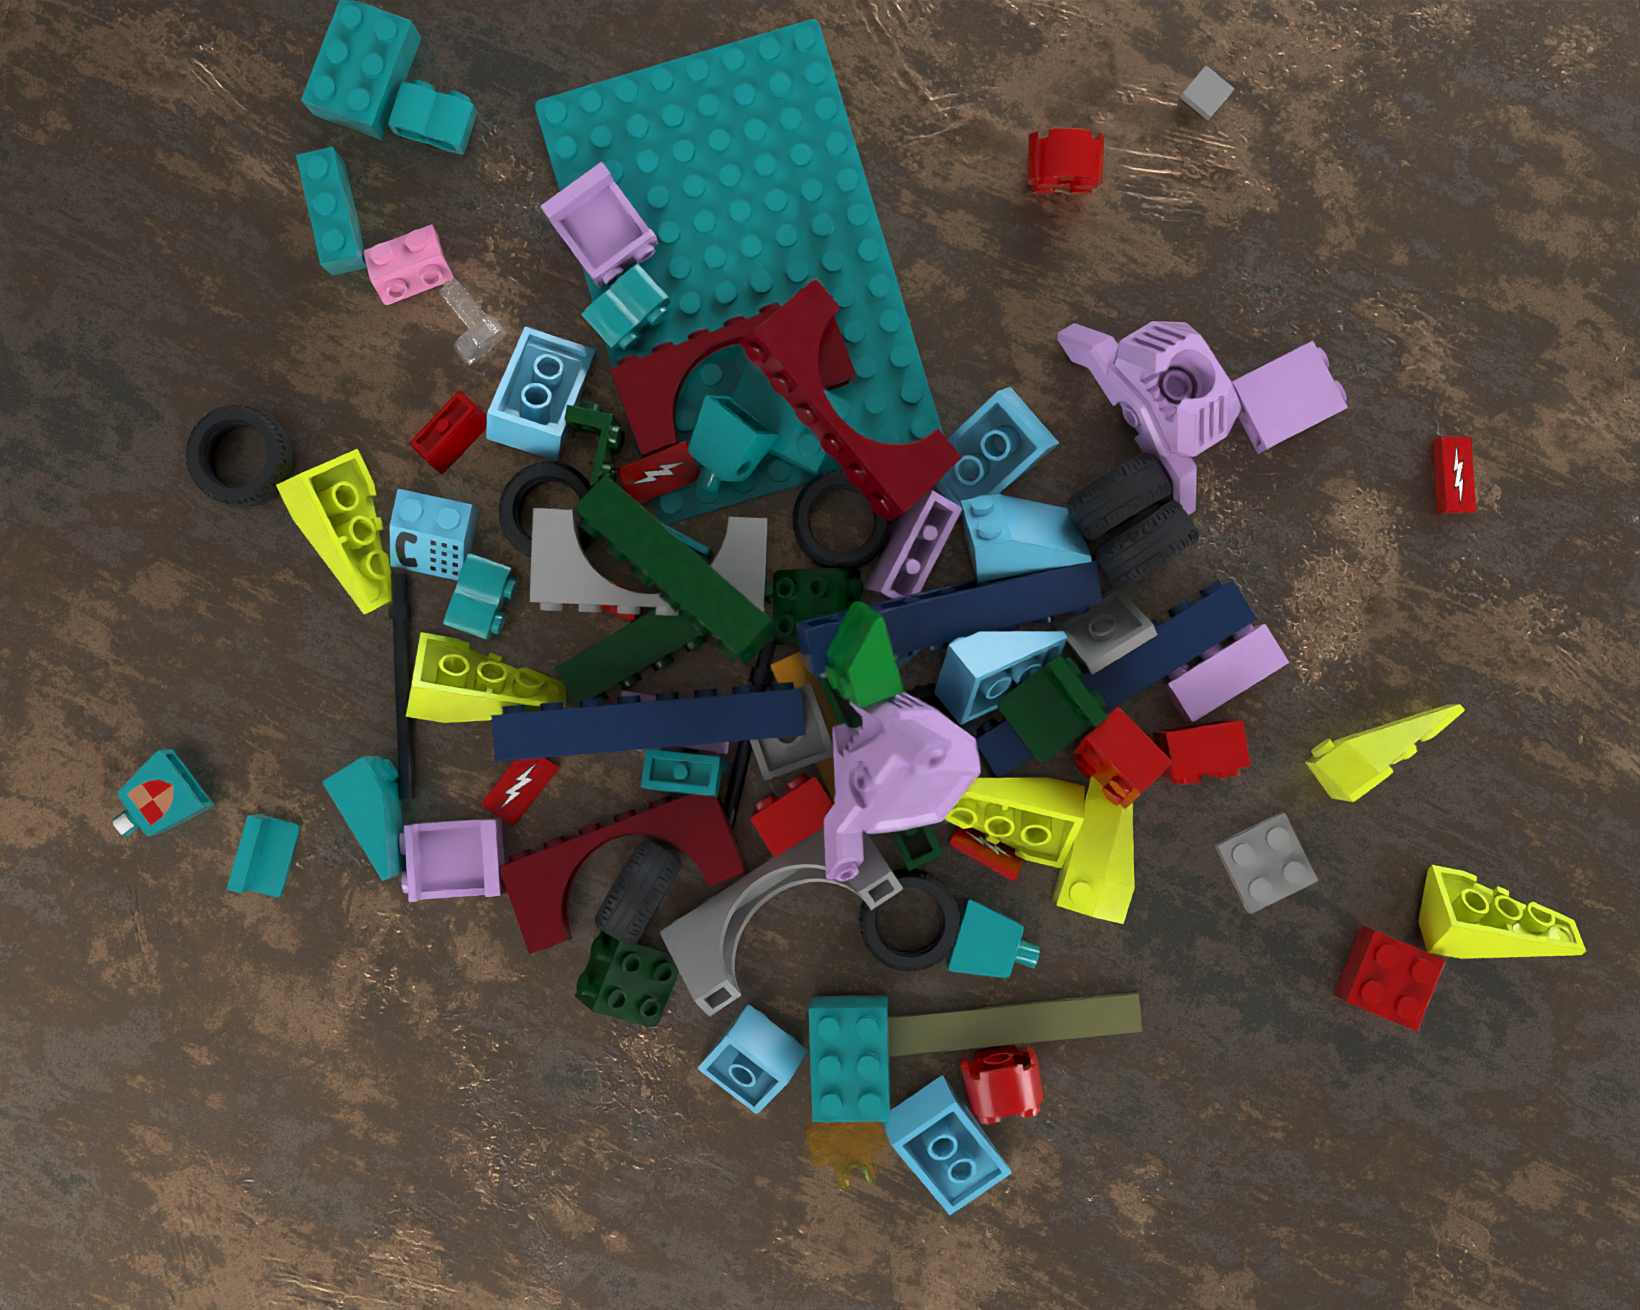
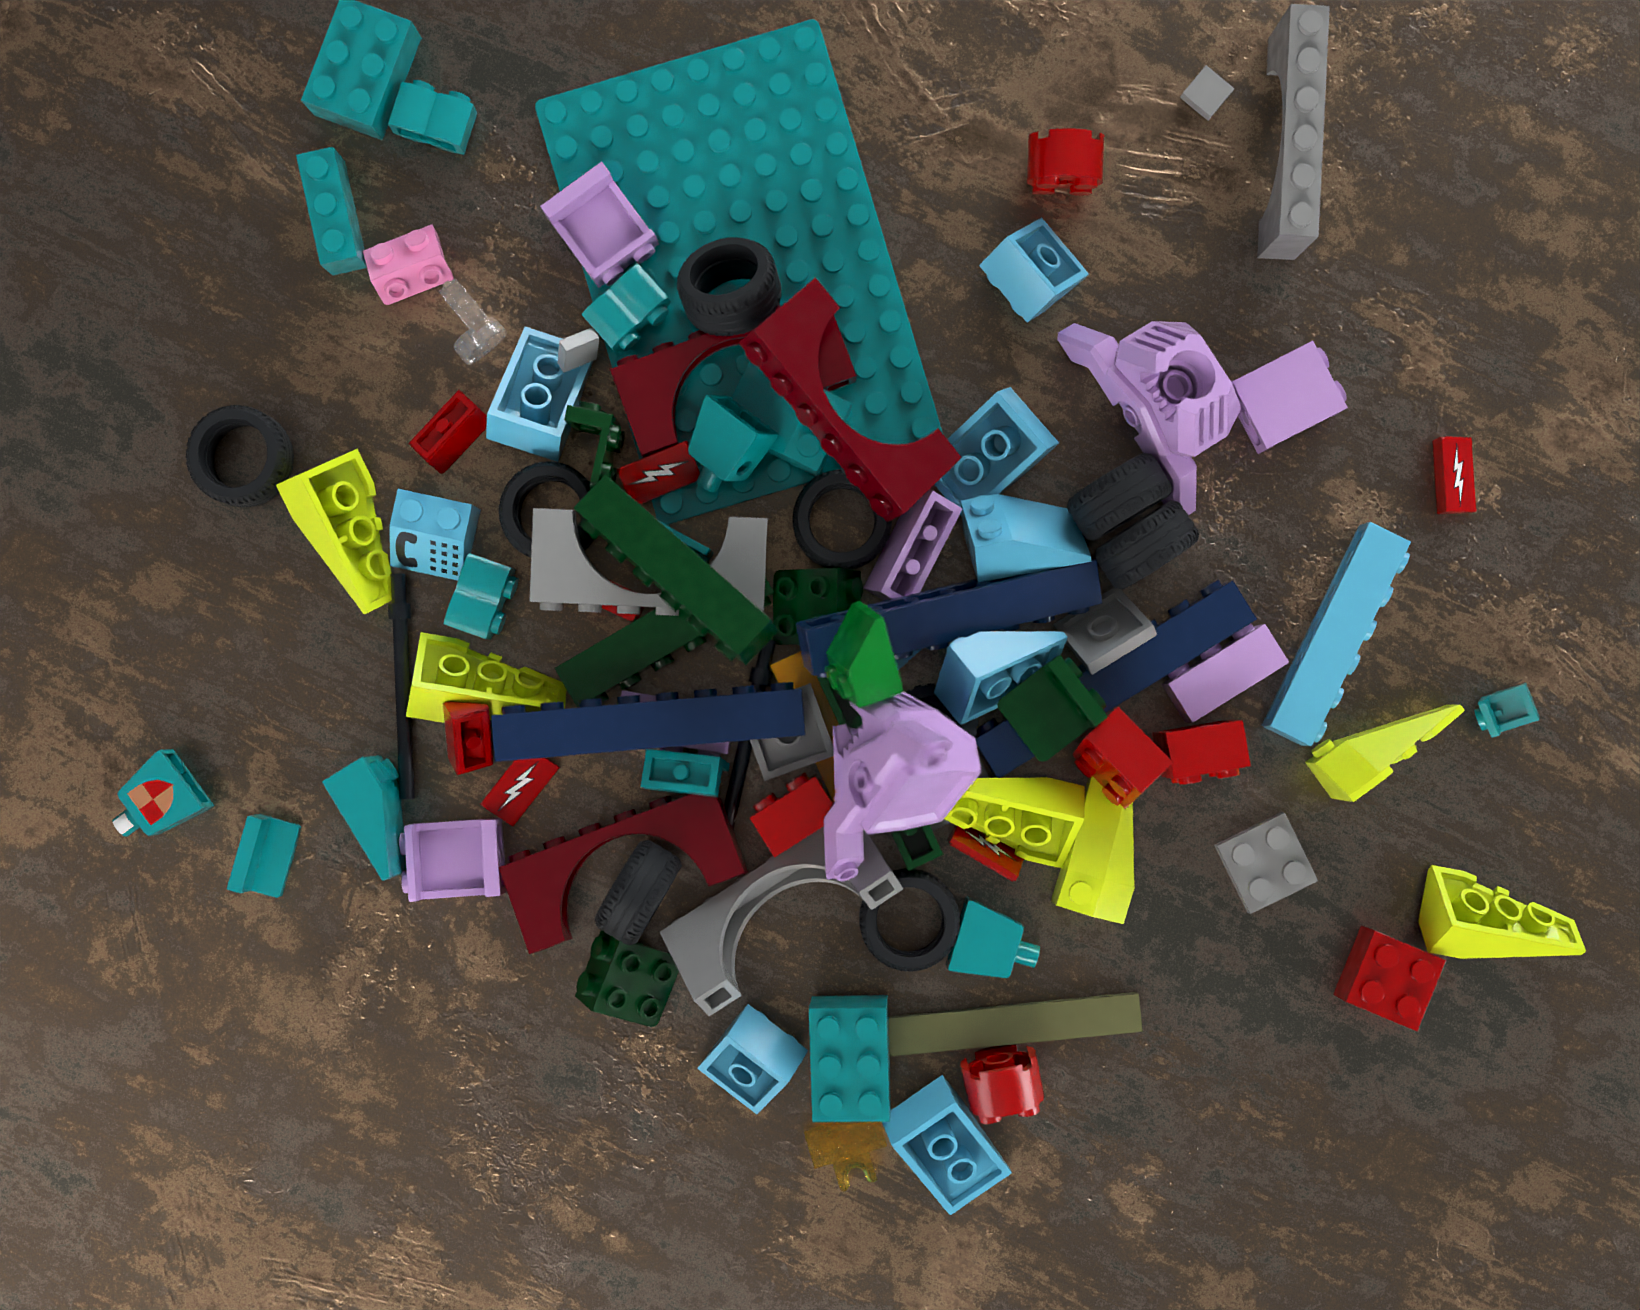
none -> red slope [443,701,493,775]
none -> light grey tile [557,328,599,373]
none -> black tyre [677,237,782,336]
none -> medium azure slope [979,218,1089,323]
none -> light grey arch [1257,4,1330,260]
none -> medium azure brick [1261,522,1411,746]
none -> teal bracket [1474,683,1540,738]

